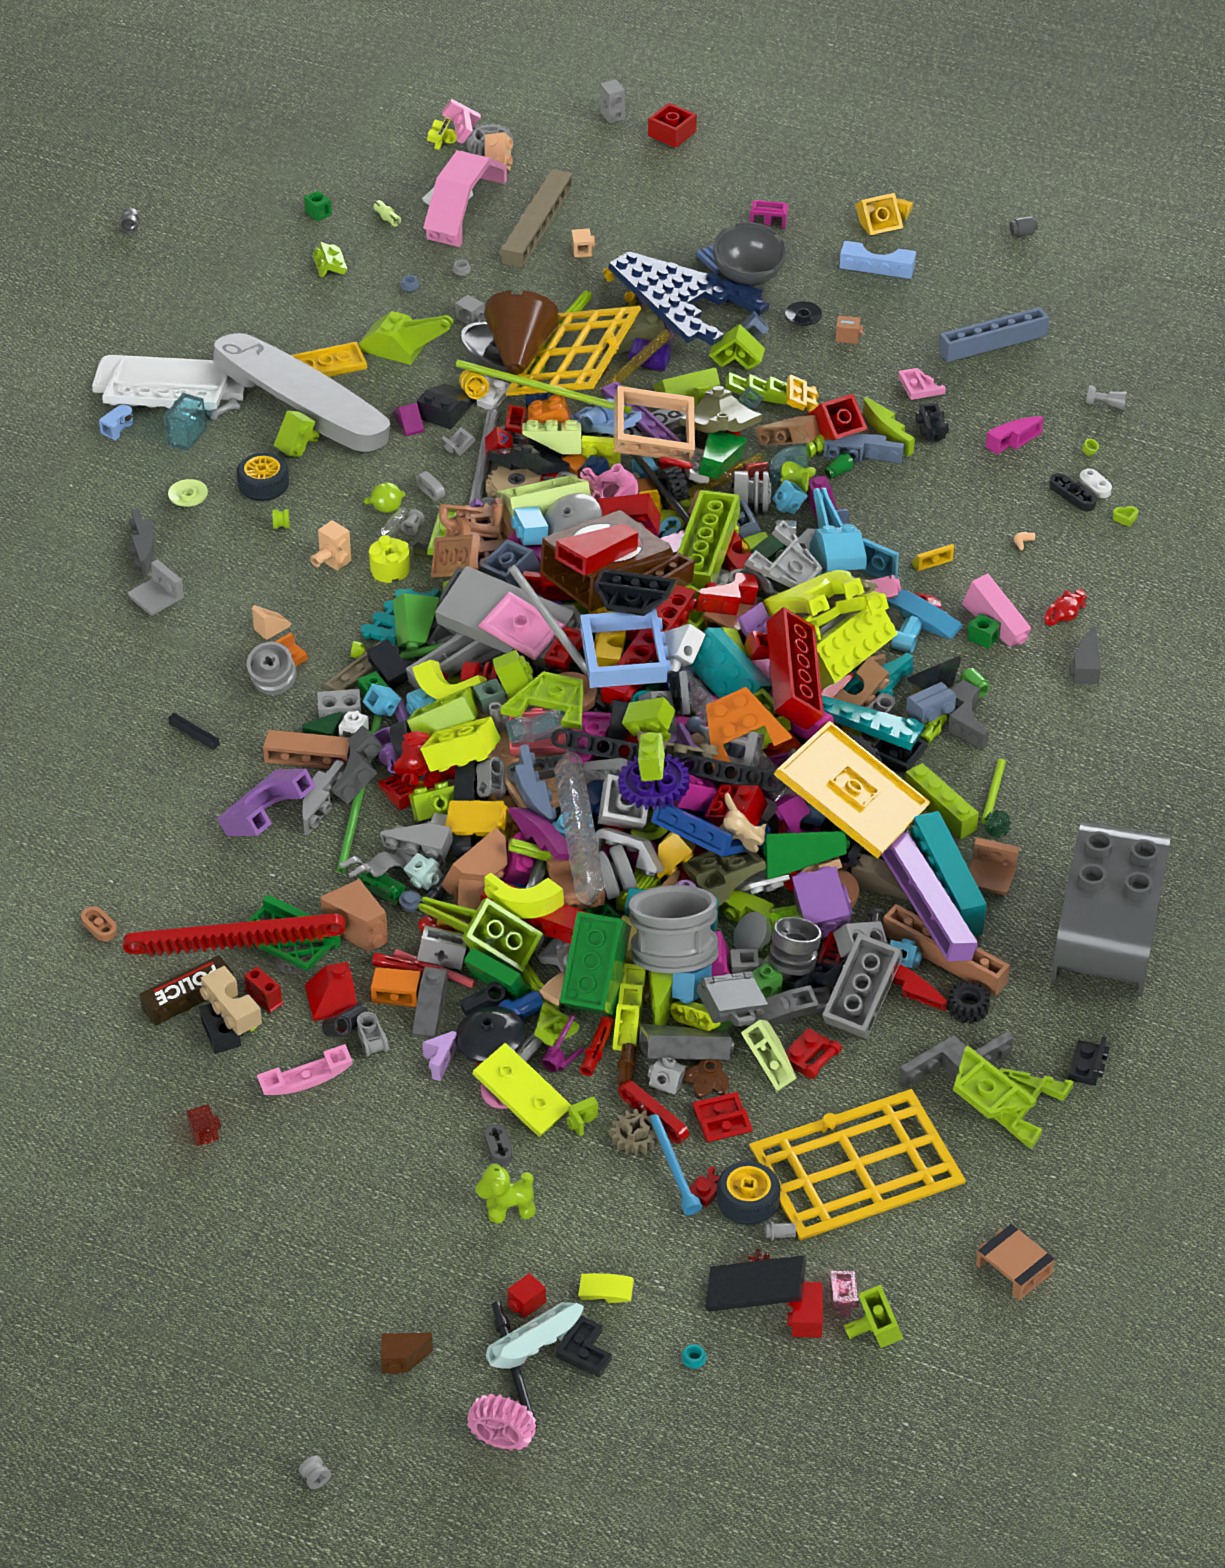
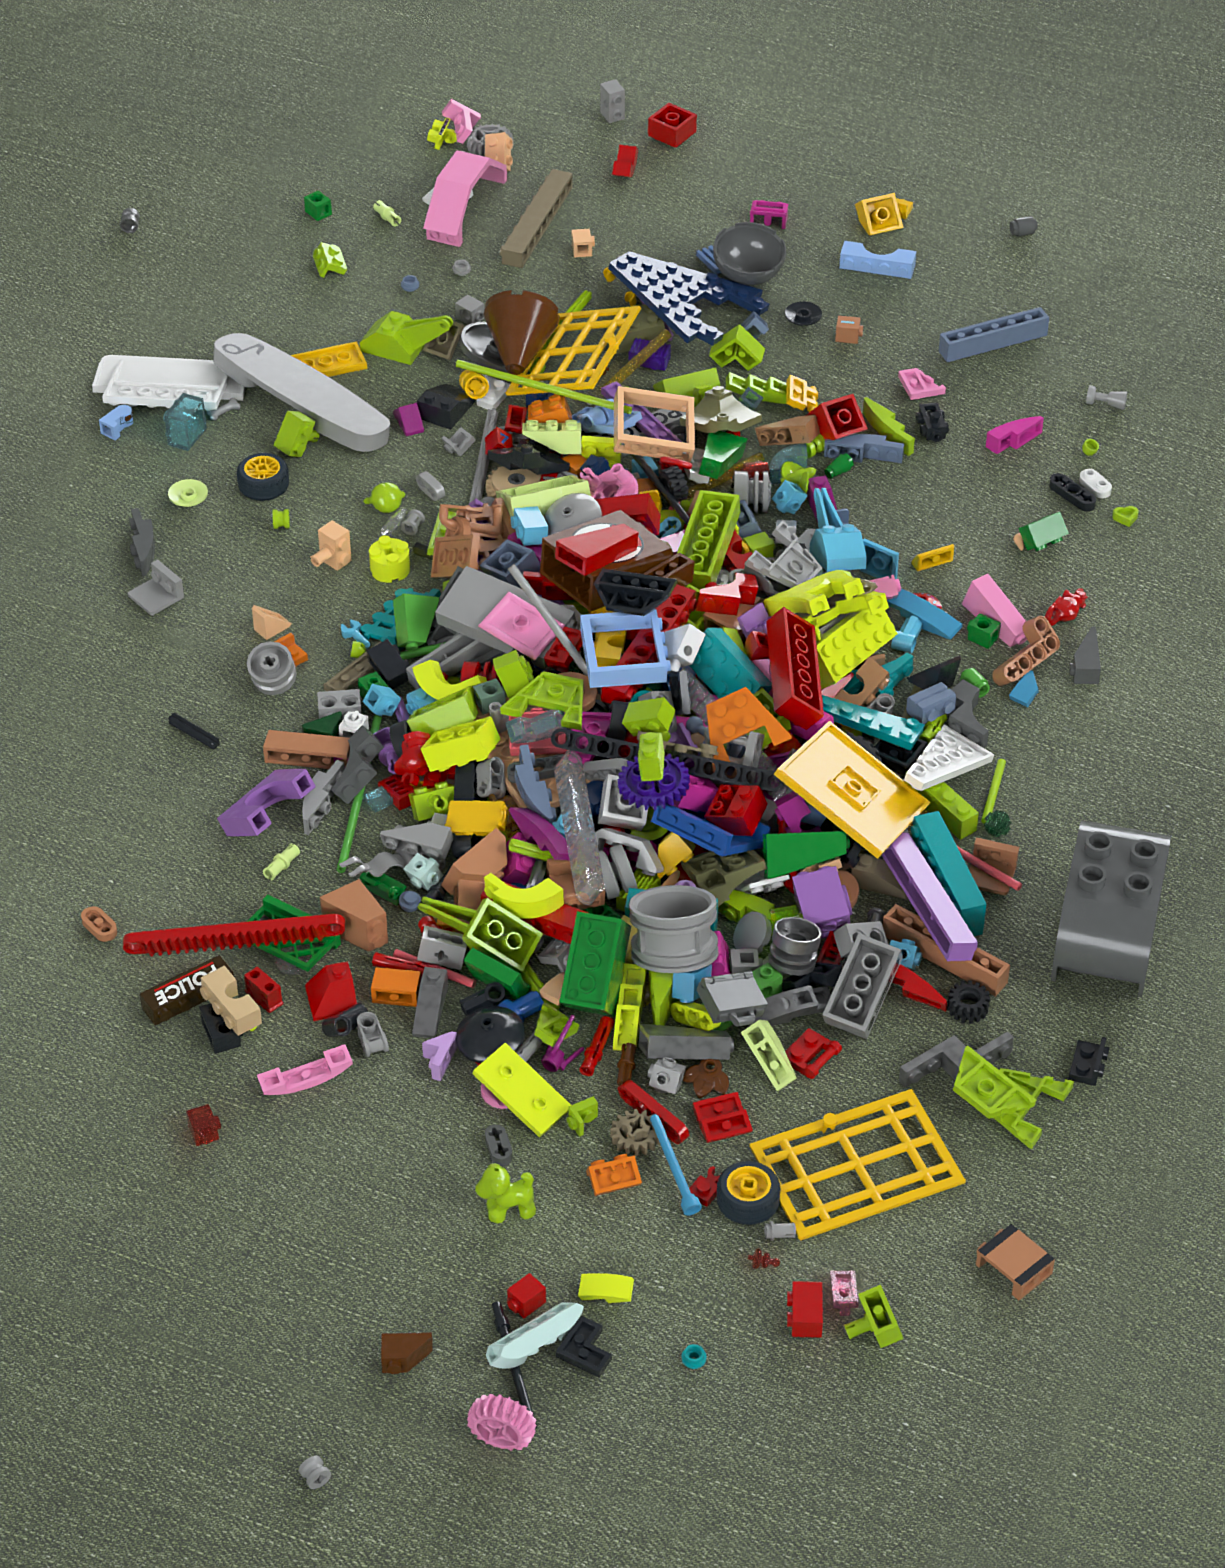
black tile [705,1255,806,1312] -> none
tan animal [719,793,766,853] -> none
dark green slope [750,535,786,561] -> none
none -> yellowish green pin [263,843,300,880]
none -> medium azure bar [341,620,370,649]
none -> clear light blue tile [363,786,393,812]
none -> dark tan slope [423,316,464,360]
none -> orange bracket [586,1154,642,1196]
none -> red brick [612,144,638,178]
none -> white wing [904,724,994,791]
none -> coral piece [957,846,1022,891]
none -> nougat beam [992,616,1060,686]
none -> dark azure slope [1009,670,1039,708]
none -> brick [1018,512,1069,551]

